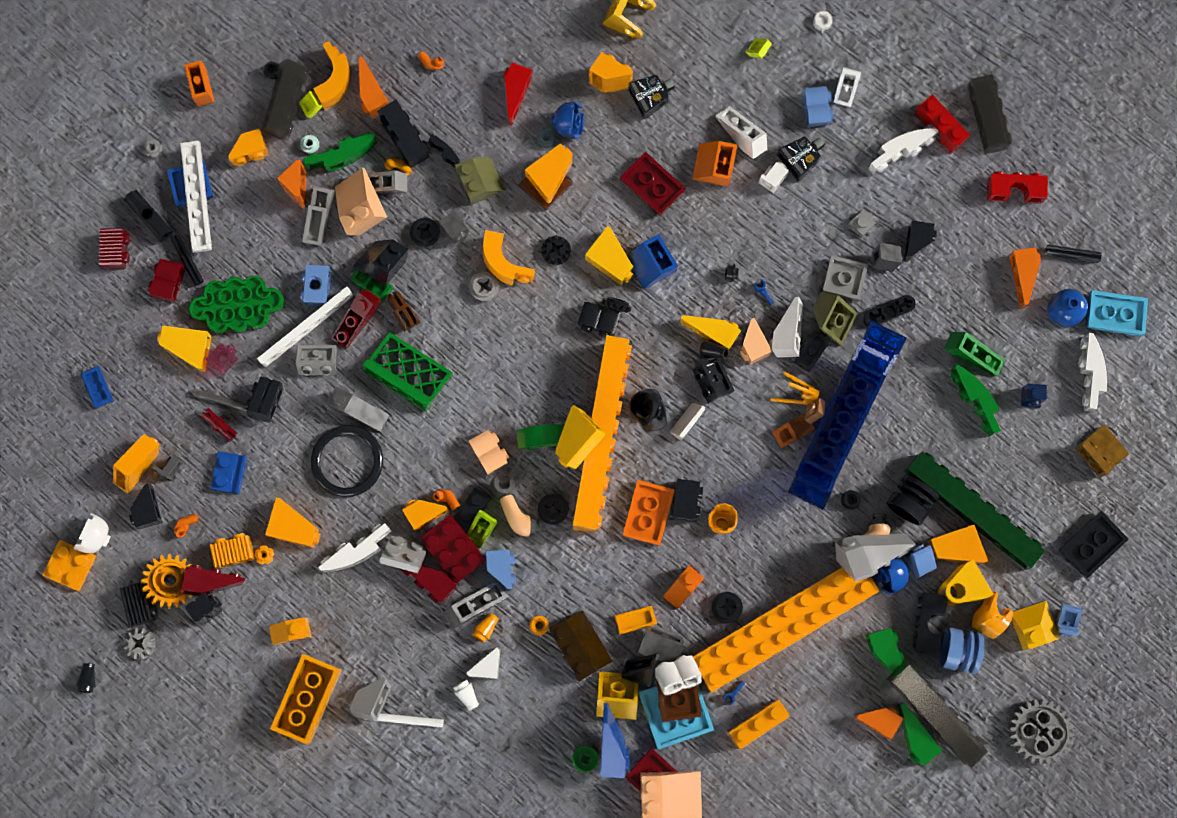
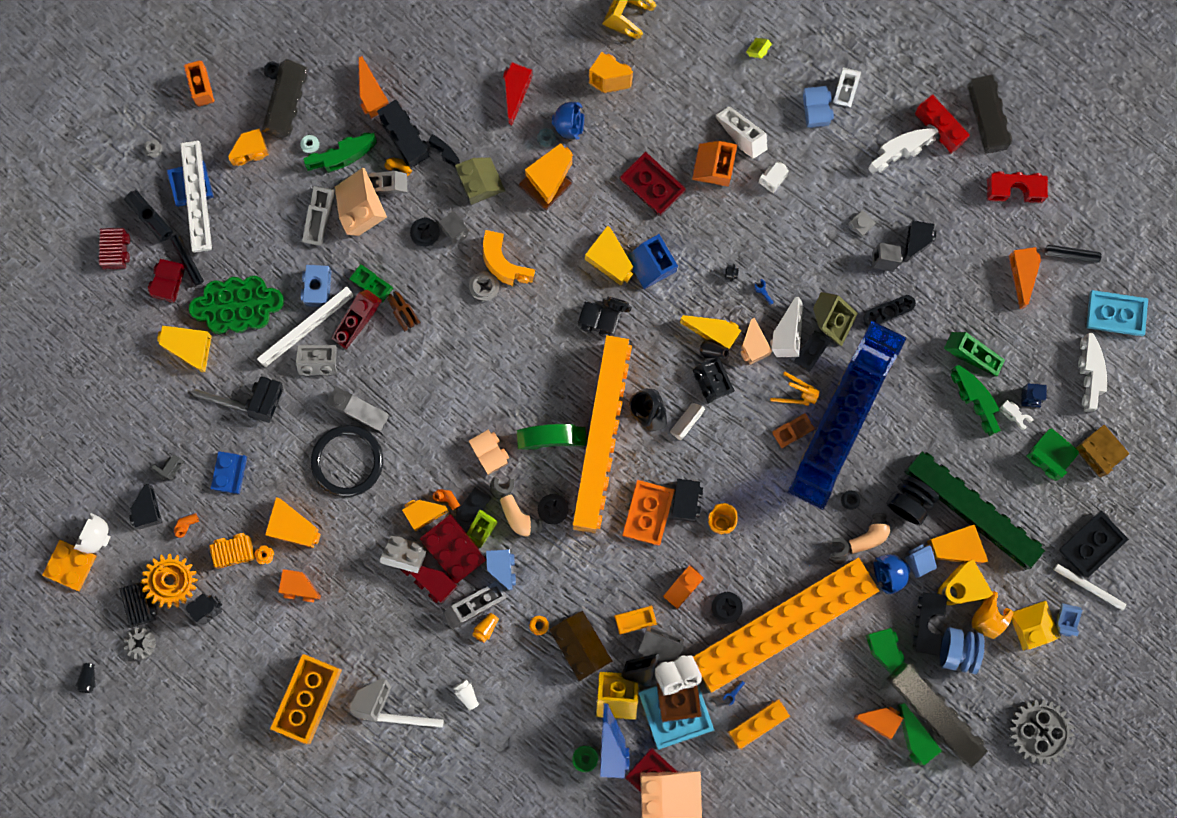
blue plate [80,366,114,409] -> none
light orange slope [113,434,160,494] -> none
dark red slope [179,565,245,597] -> none
dark red pin [201,408,238,442] -> none
clear pink brick [205,343,238,376] -> none
light orange slope [269,617,311,645] -> none
orange slope [277,160,306,208] -> none
neon yellow plate [299,91,323,118] -> none
light orange arch [313,41,351,110] -> none
white slope [318,523,392,572] -> none
black slope [354,239,409,286] -> none
green fence [363,332,453,412] -> none
orange arm [417,51,444,70] -> none
white slope [467,647,500,679] -> none
black gear [541,235,571,265] -> none
yellow slope [555,405,606,469] -> none
black torso [628,75,675,119] -> none
torso [777,136,824,182] -> none
medium nougat plate [805,398,825,424] -> none
white tile [813,11,832,31] -> none
light grey plate [822,255,868,302] -> none
light grey wedge [835,534,916,582] -> none
blue cylinder [1047,289,1088,327] -> none
none -> orange slope [278,569,321,603]
none -> white plate [999,400,1033,430]
none -> green bracket [1026,429,1079,481]
none -> white bar [1054,563,1126,611]

